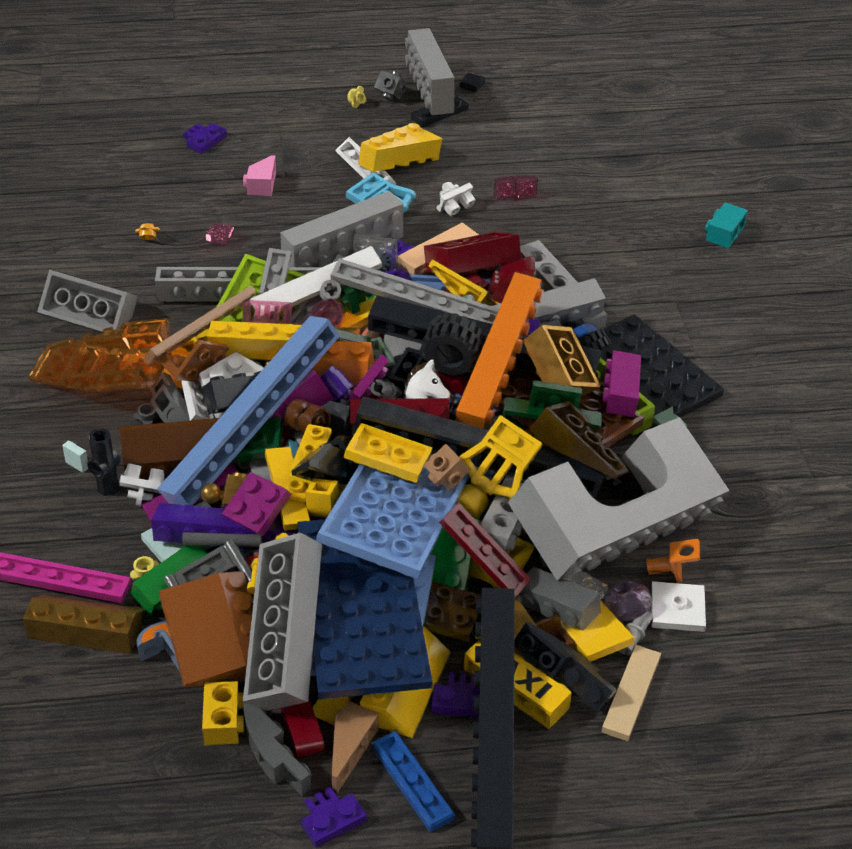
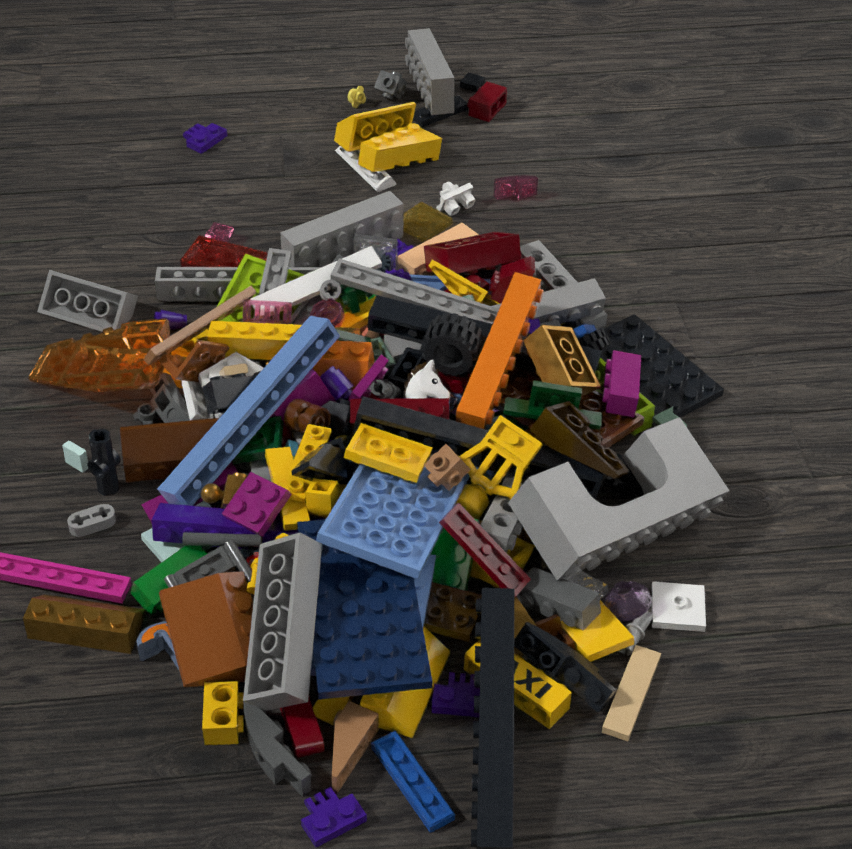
white hips [119,464,164,507] -> none
light yellow plate [130,556,159,580] -> none
light orange plate [135,223,160,240] -> none
bright pink slope [243,156,276,196] -> none
medium azure plate [346,172,416,213] -> none
orange bracket [646,539,700,583] -> none
teal brick [705,202,748,248] -> none
none -> light grey beam [67,504,116,537]
none -> dark purple cone [154,310,187,332]
none -> clear red plate [180,235,268,267]
none -> tan tile [219,363,248,379]
none -> yellow slope [334,102,416,152]
none -> clear yellow tile [403,202,452,242]
none -> dark red brick [468,81,507,122]

